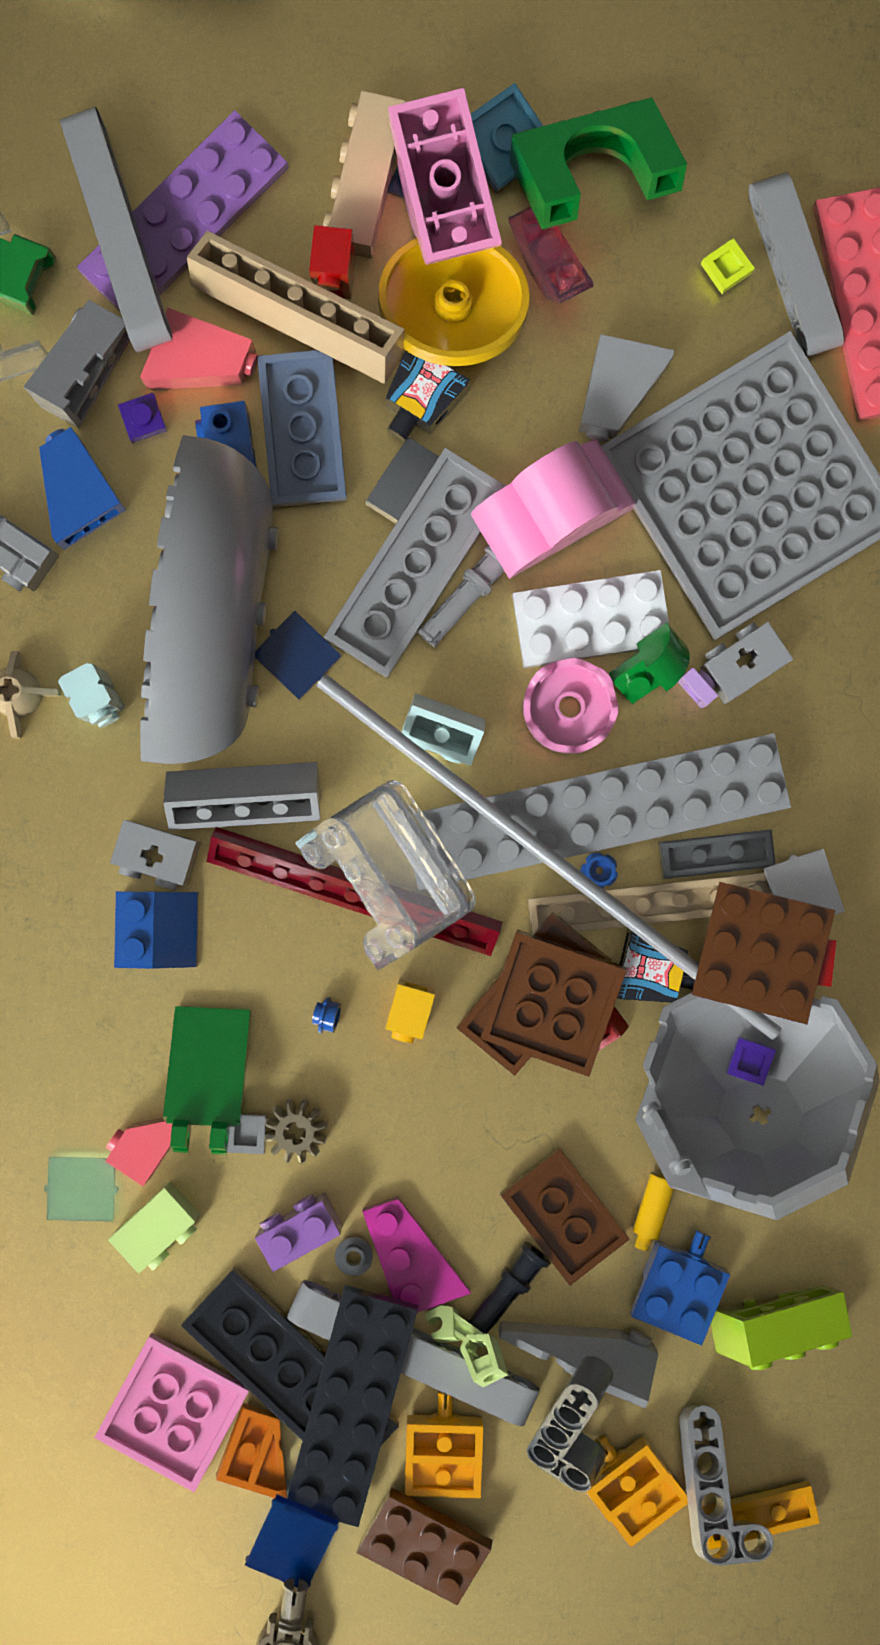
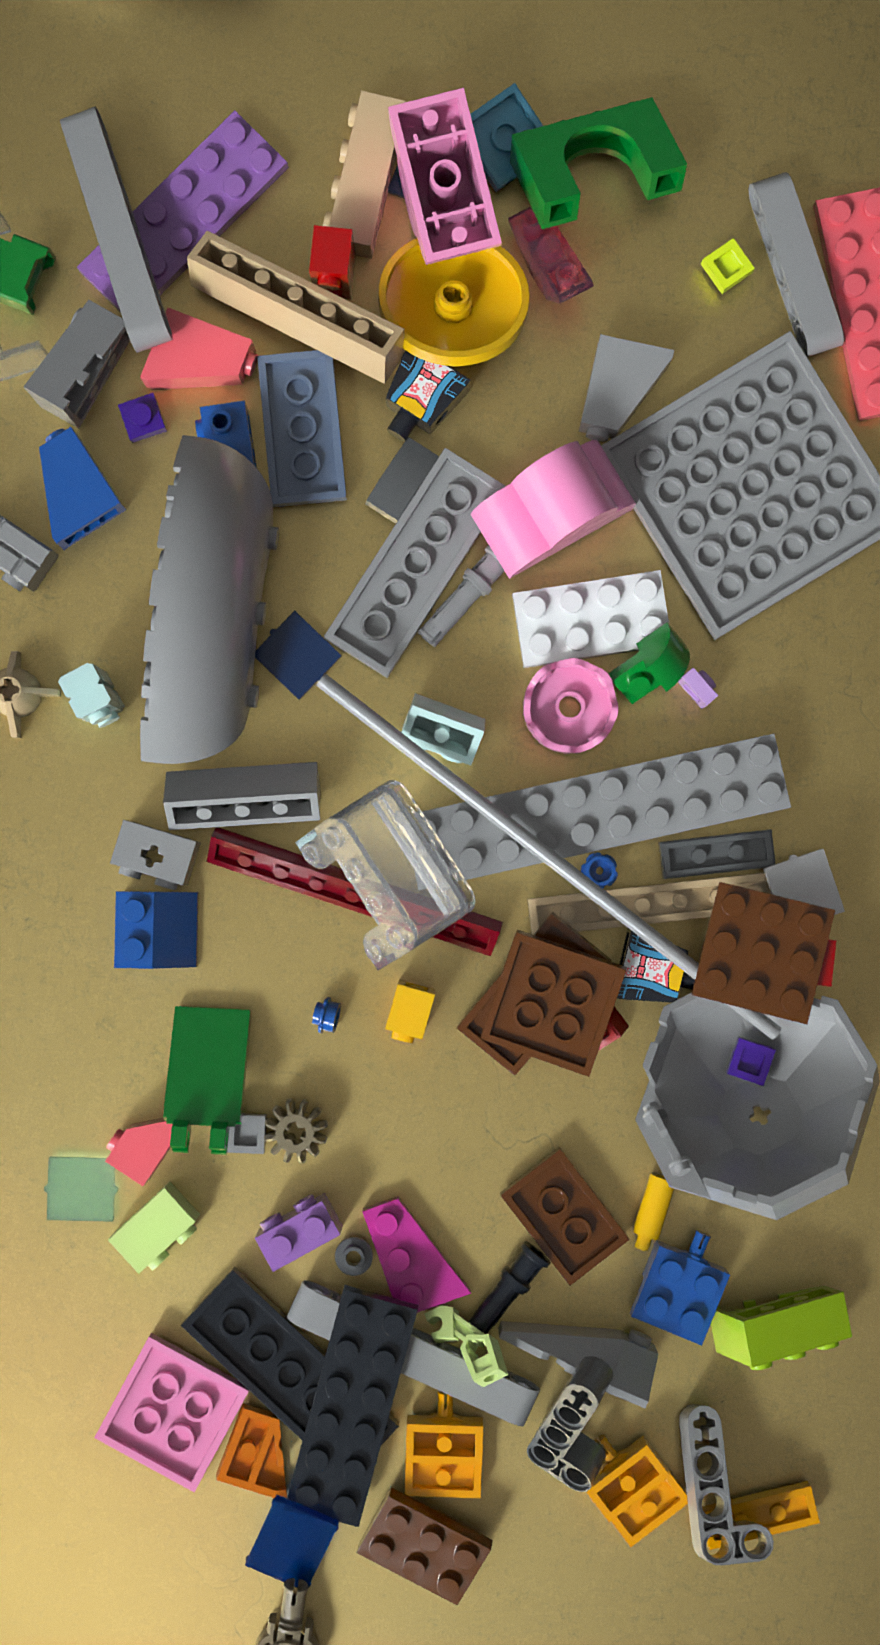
light grey brick [700,622,793,705] -> none

